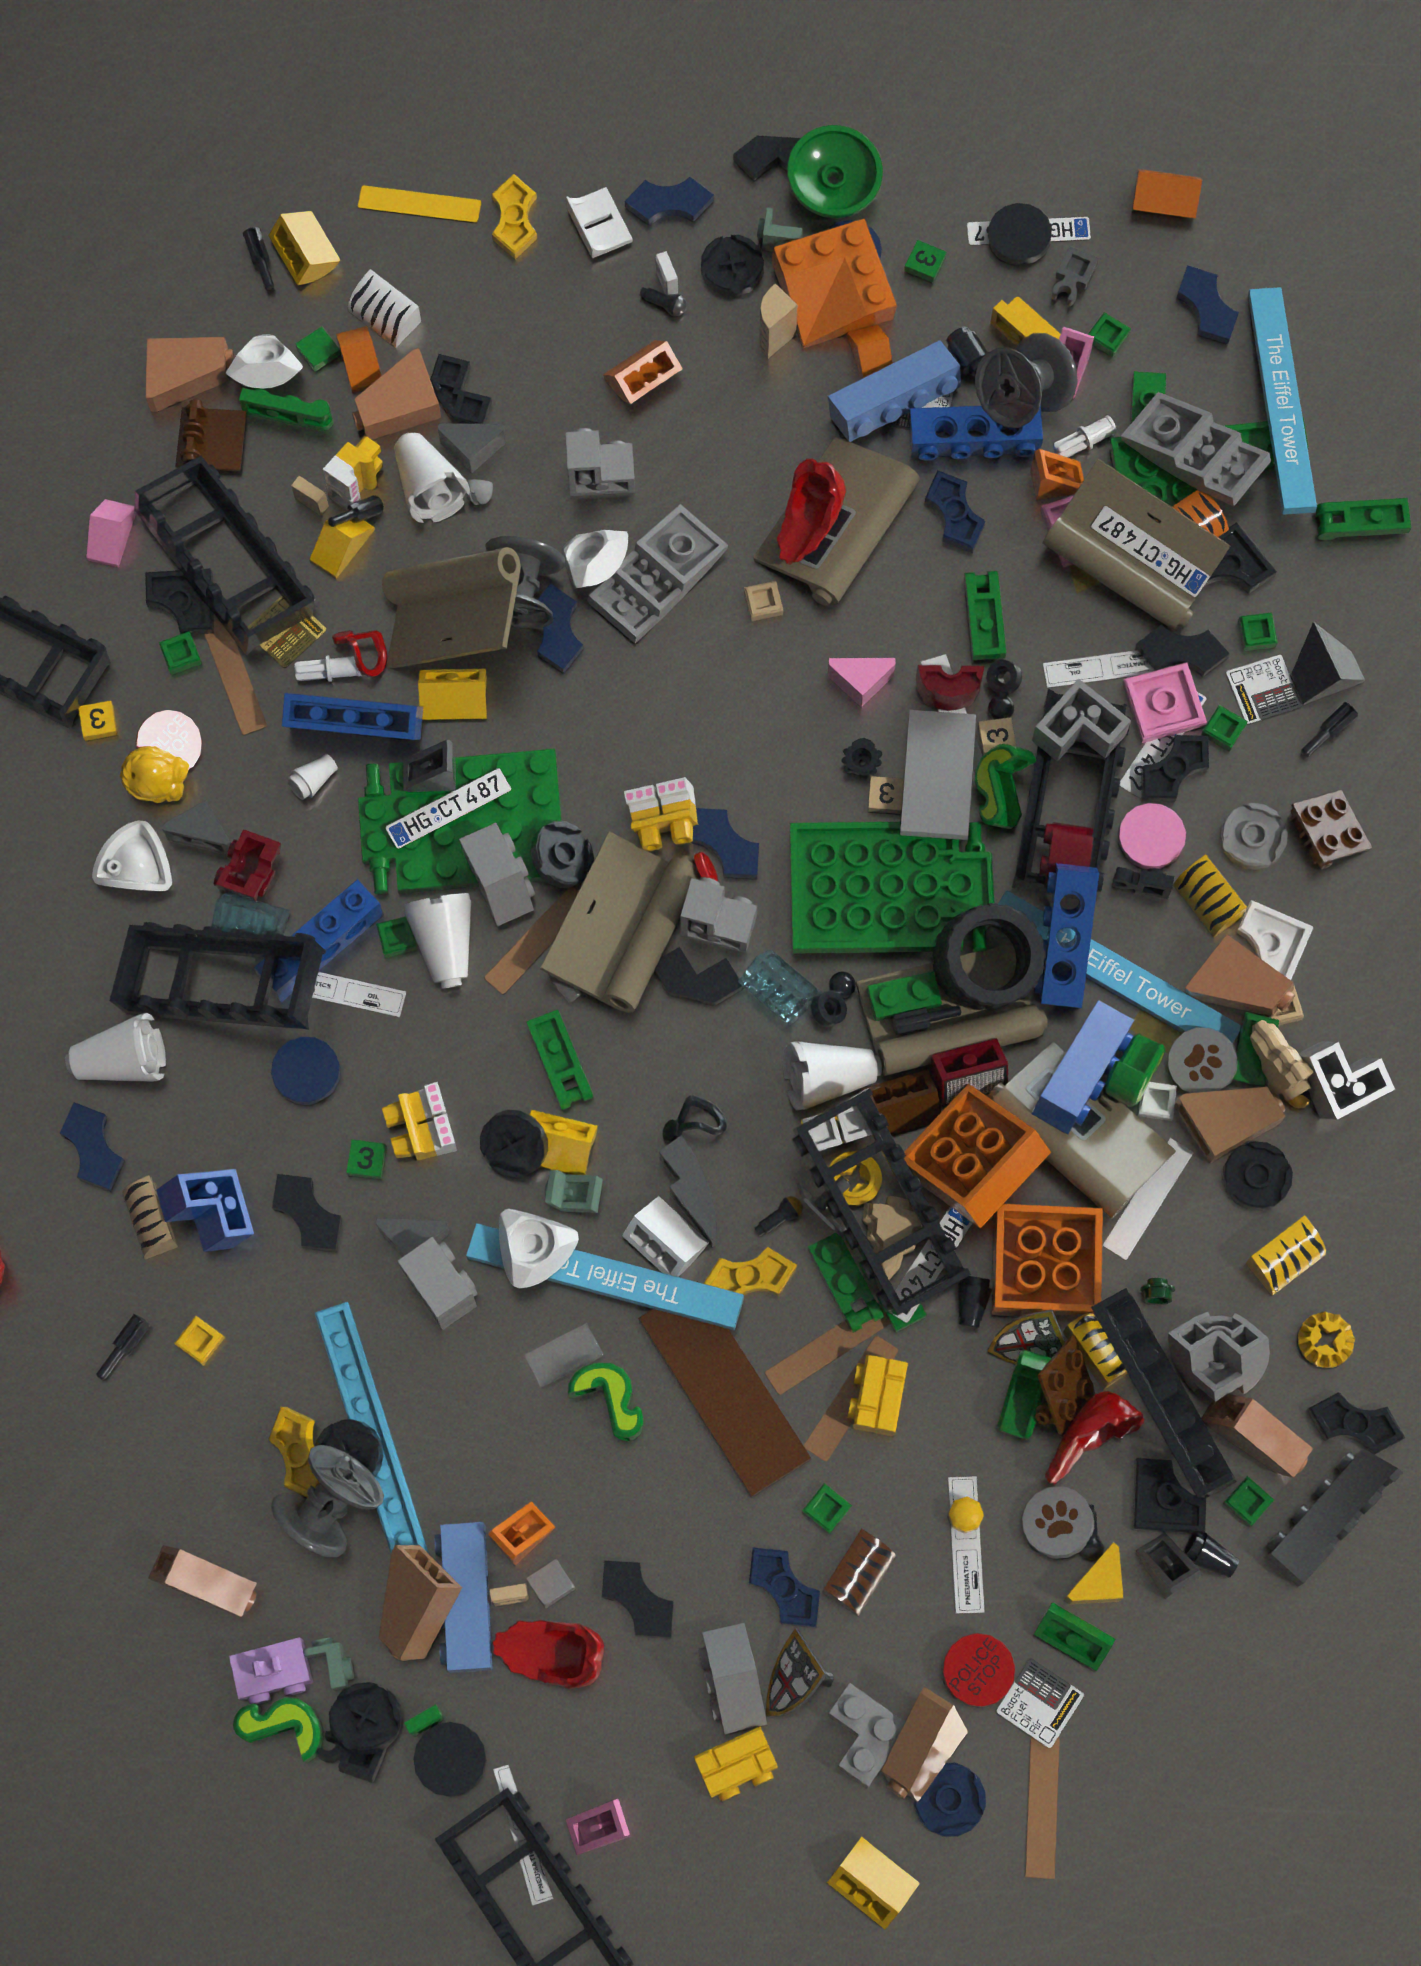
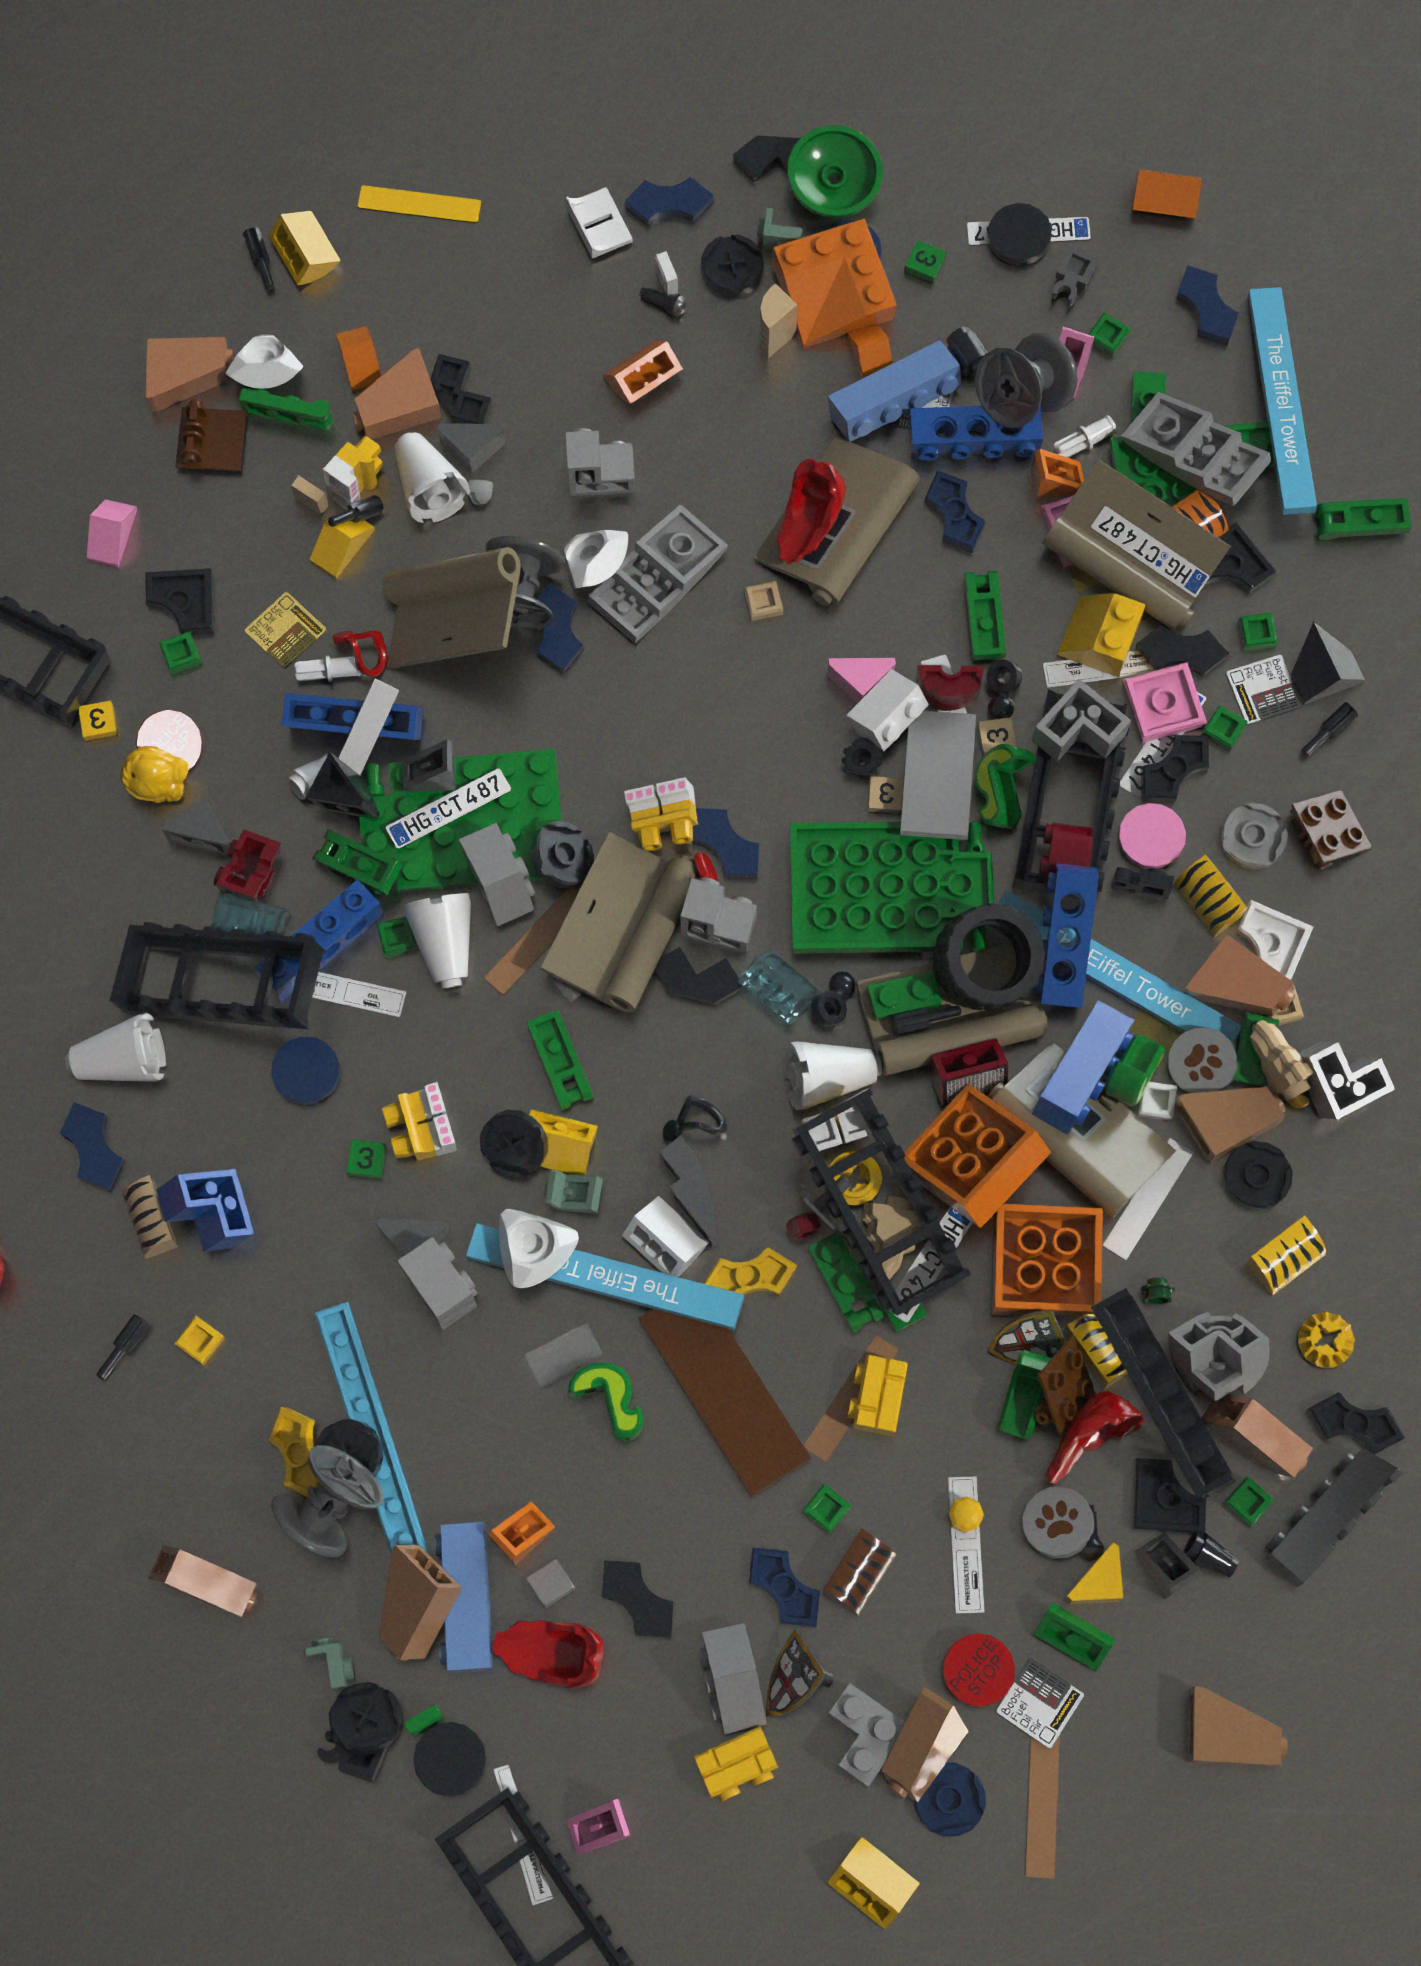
white hat [92,820,172,891] -> none
black window [134,456,315,656] -> none
medium nougat sticker [204,619,267,735] -> none
lavender brick [229,1637,313,1704] -> none
green animal [233,1698,323,1763] -> none
black tile [272,1174,342,1252] -> none
green tile [295,326,341,372] -> none
white brick [348,269,421,348] -> none
yellow panel [418,669,487,720] -> none
tan tile [490,1583,529,1607] -> none
yellow tile [492,174,537,259] -> none
black piece [754,1196,803,1236] -> none
medium nougat sticker [765,1305,890,1395] -> none
reddish brown brick [862,1069,941,1136] -> none
black cone [958,1276,992,1328] -> none
yellow panel [990,297,1061,346] -> none
none -> black slope [307,751,380,819]
none -> green plate [312,829,403,895]
none -> white sticker [339,678,399,775]
none -> dark red tile [786,1212,821,1241]
none -> white brick [847,669,929,751]
none -> yellow slope [1057,593,1146,677]
none -> medium nougat slope [1188,1686,1288,1767]

